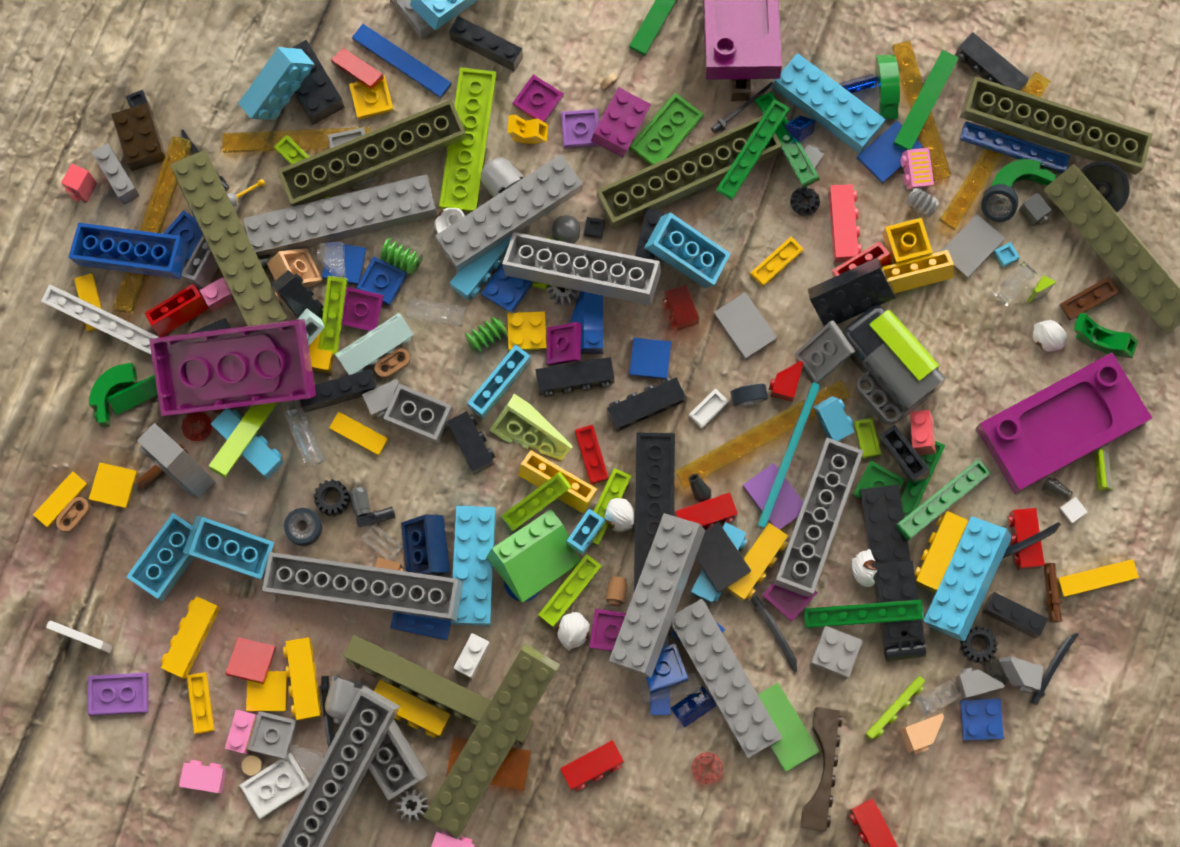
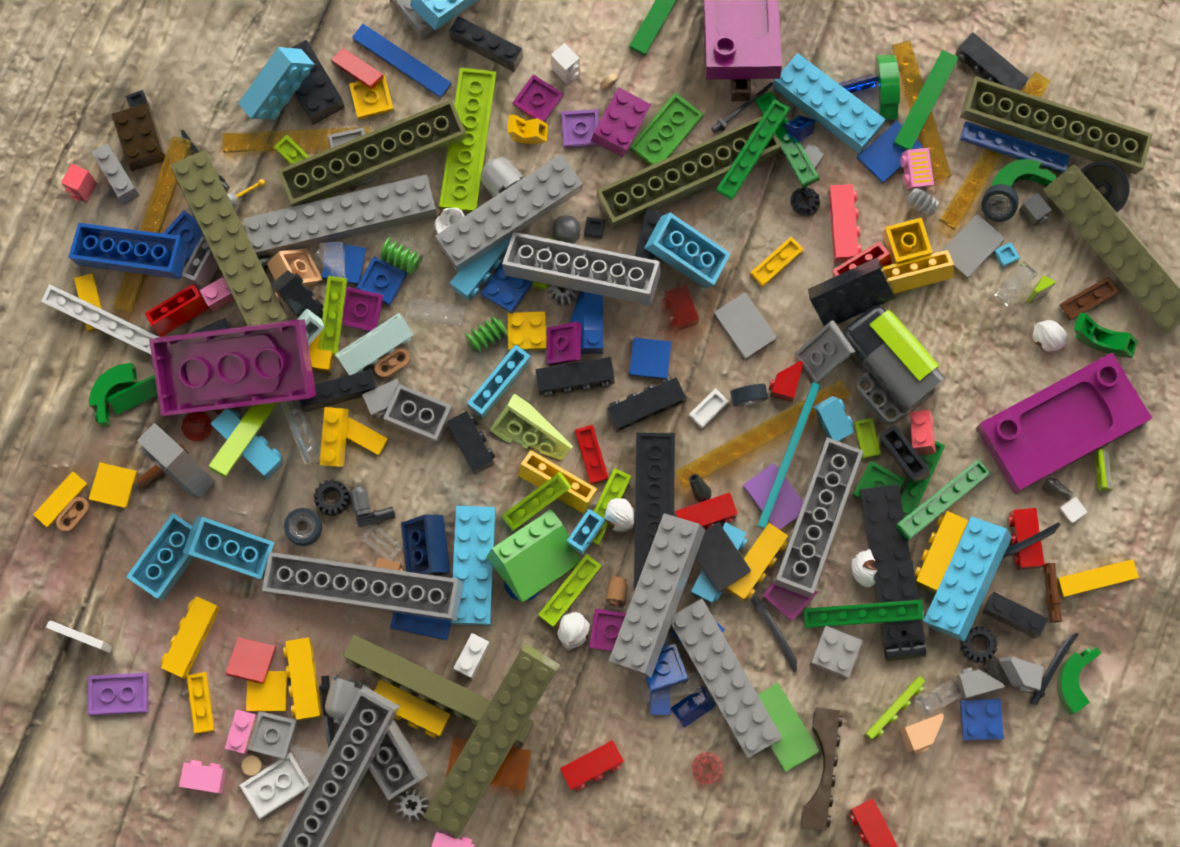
none -> yellow brick [320,407,349,467]
none -> white brick [551,43,580,84]
none -> green arch [1057,647,1102,715]

